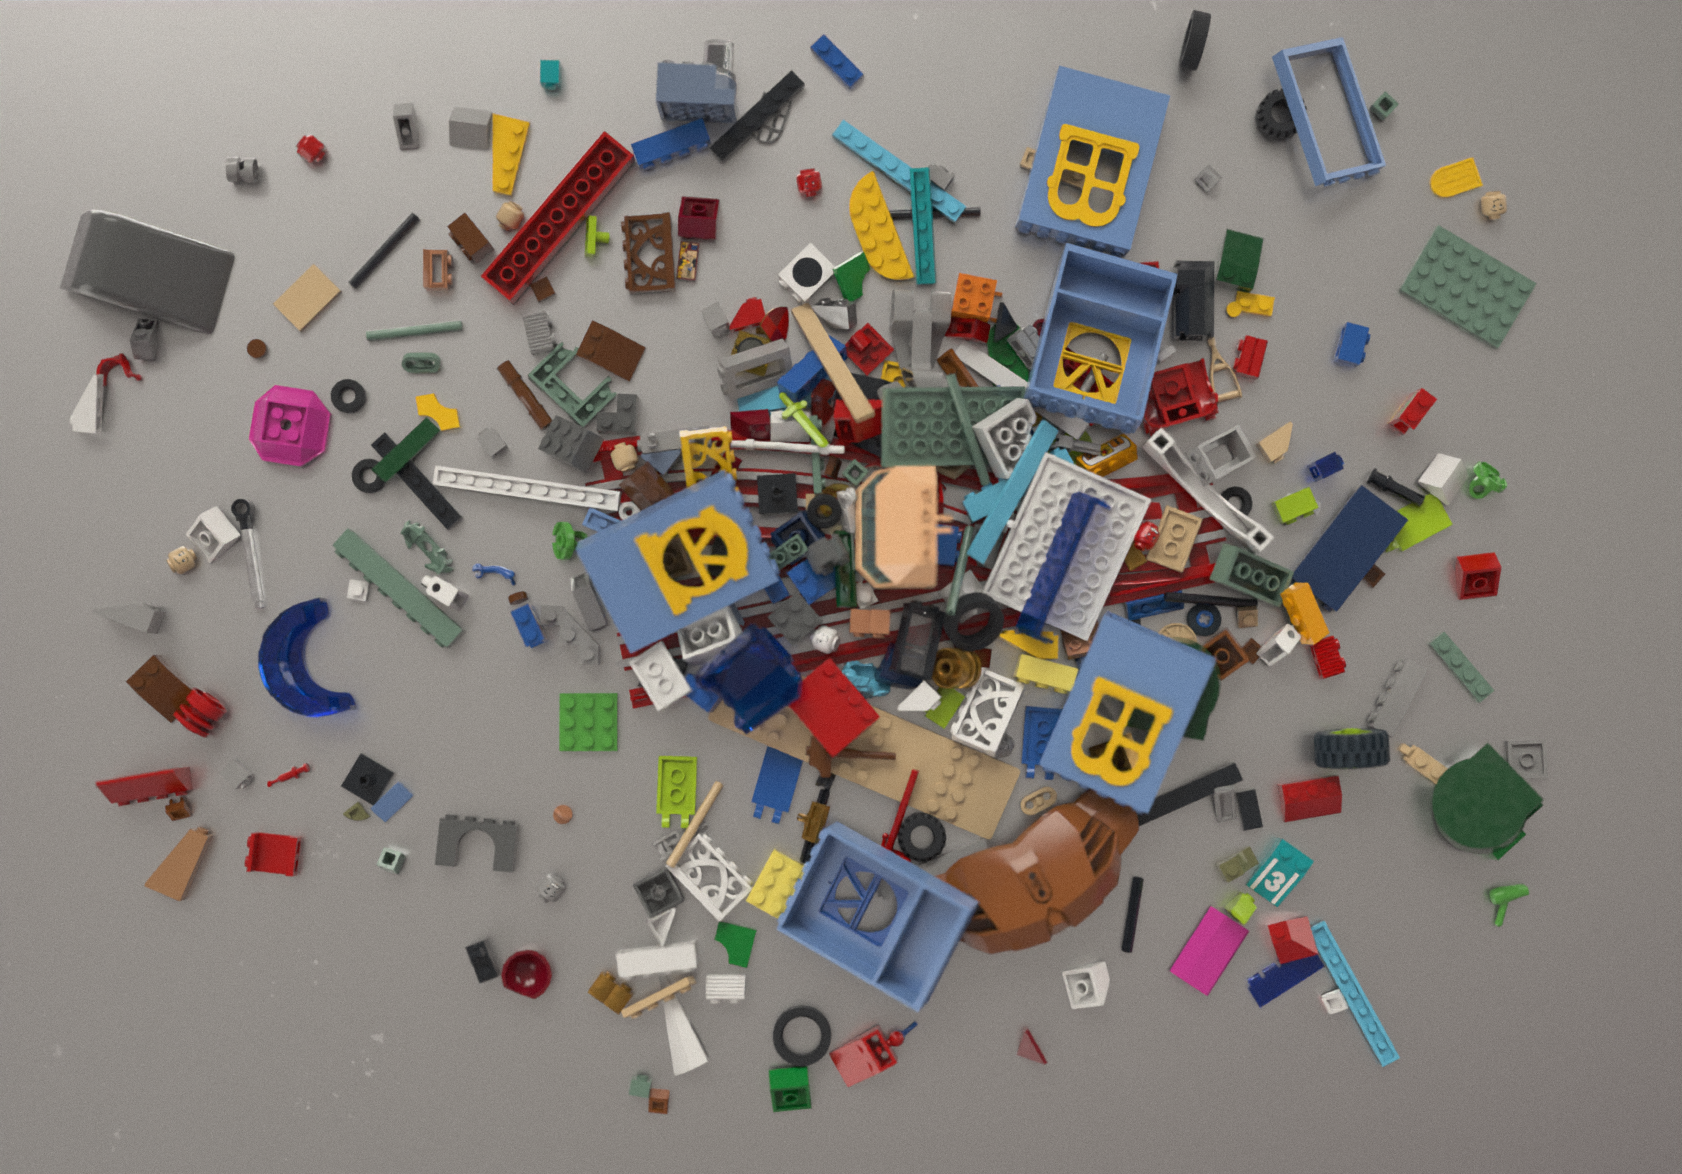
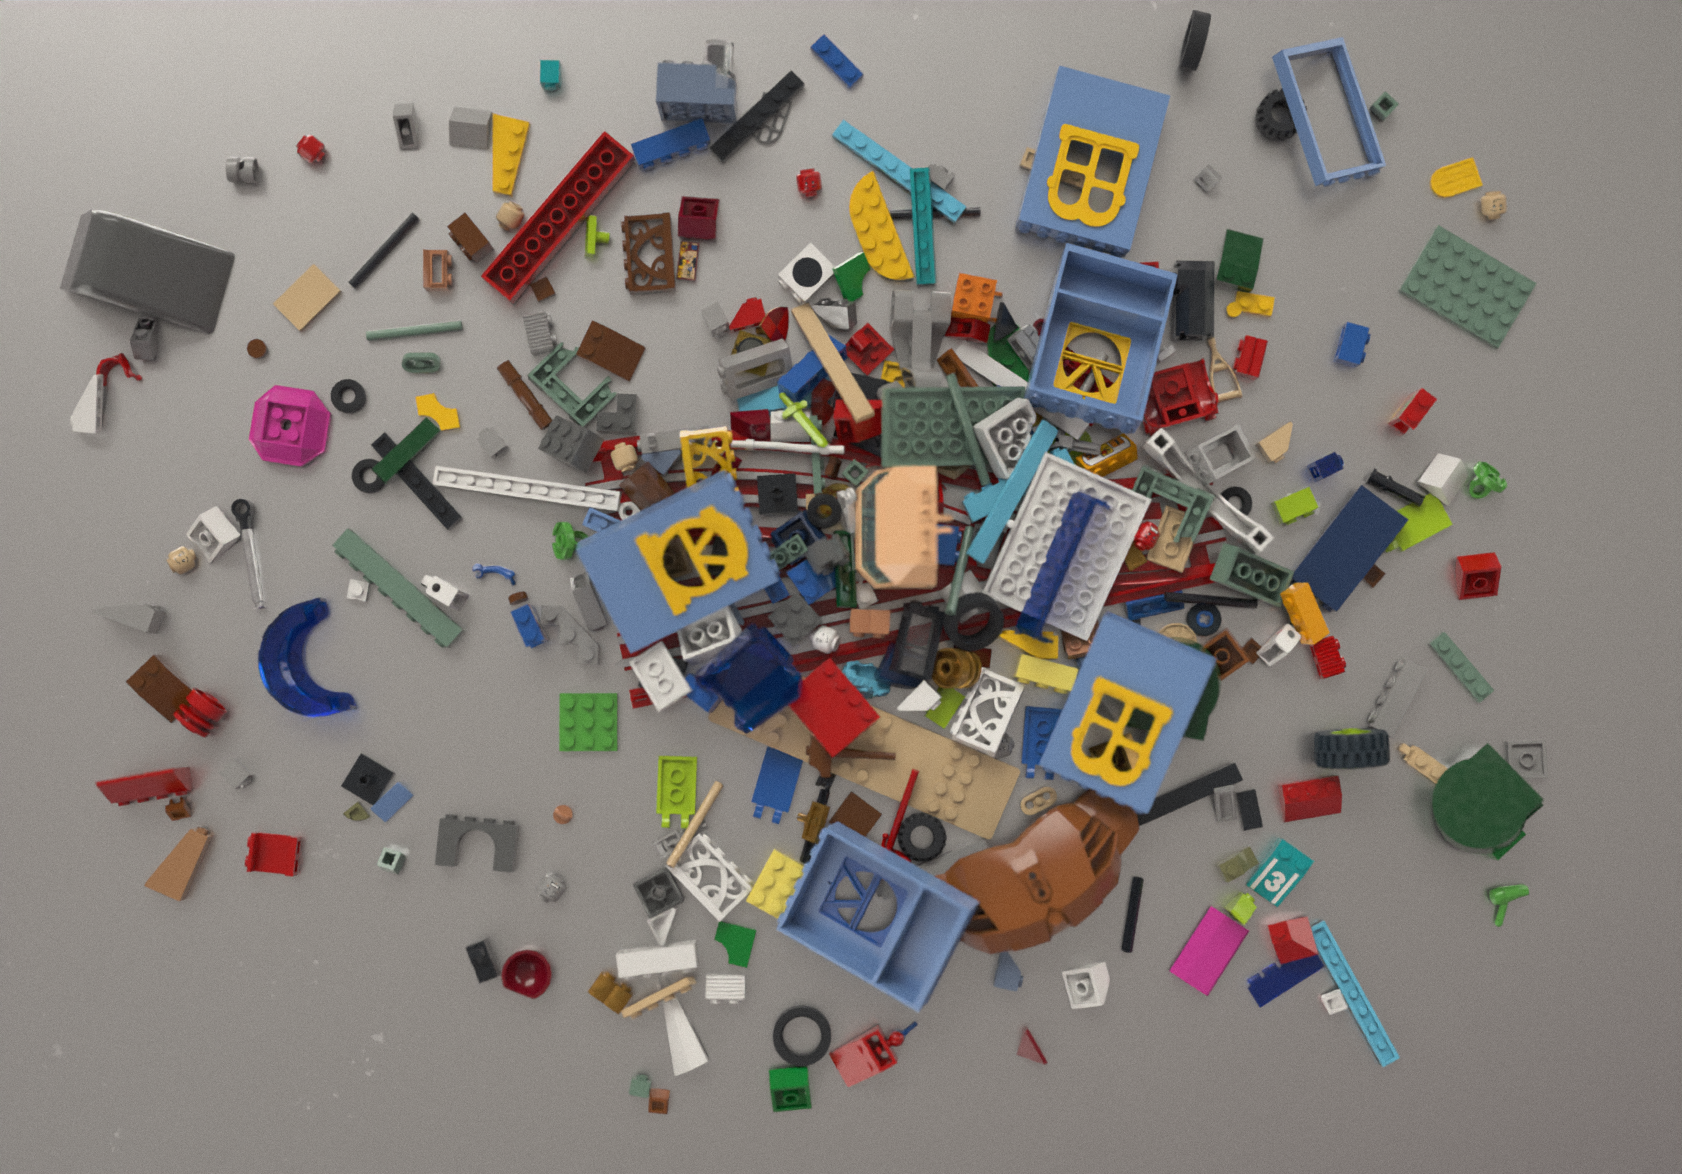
red piece [267,763,310,787] -> none
sand green piece [400,520,453,575] -> none
tan plate [1237,606,1258,628] -> none
none -> reddish brown tile [829,791,882,837]
none -> sand blue slope [993,951,1023,992]
none -> sand green wedge [1132,465,1215,542]

